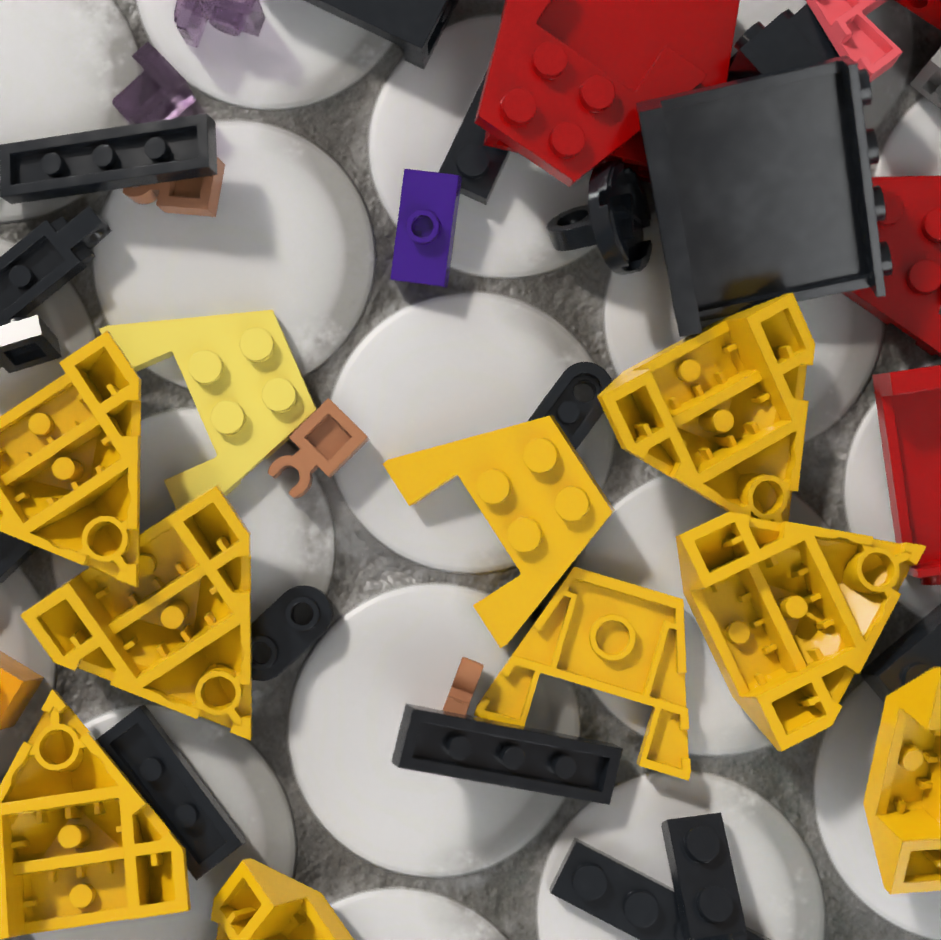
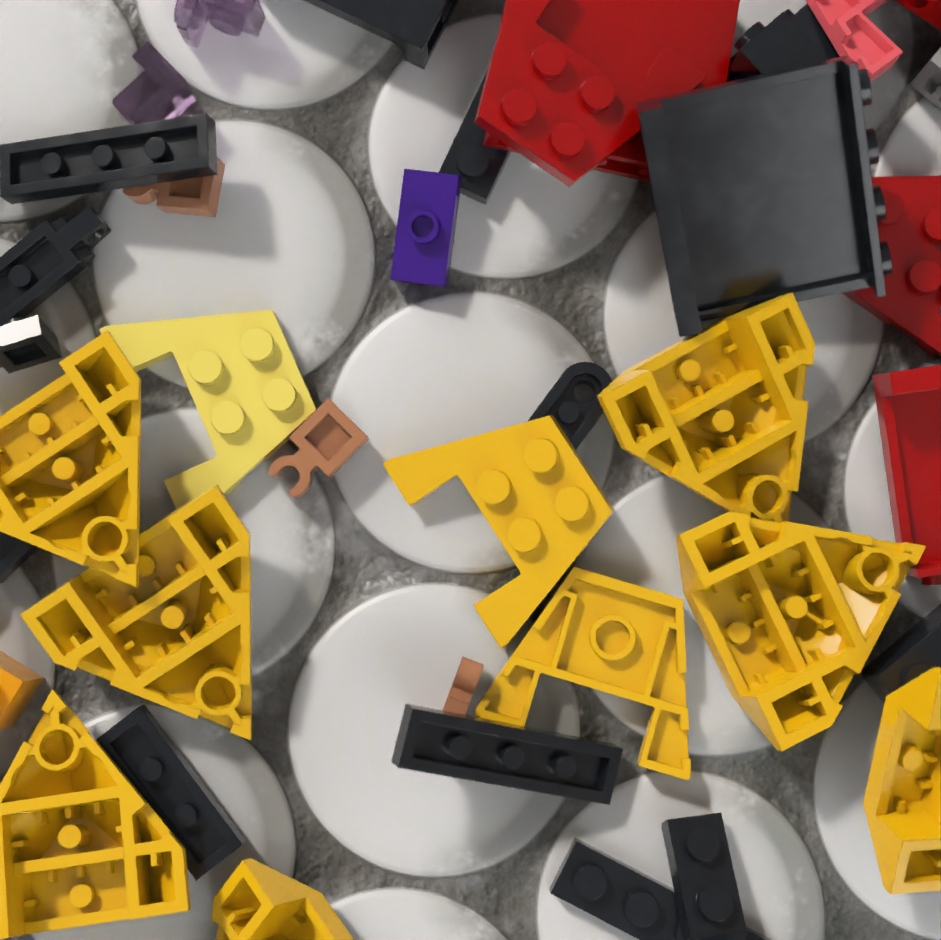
black plate [251,585,334,681] -> none
black tile [546,159,652,275] -> none

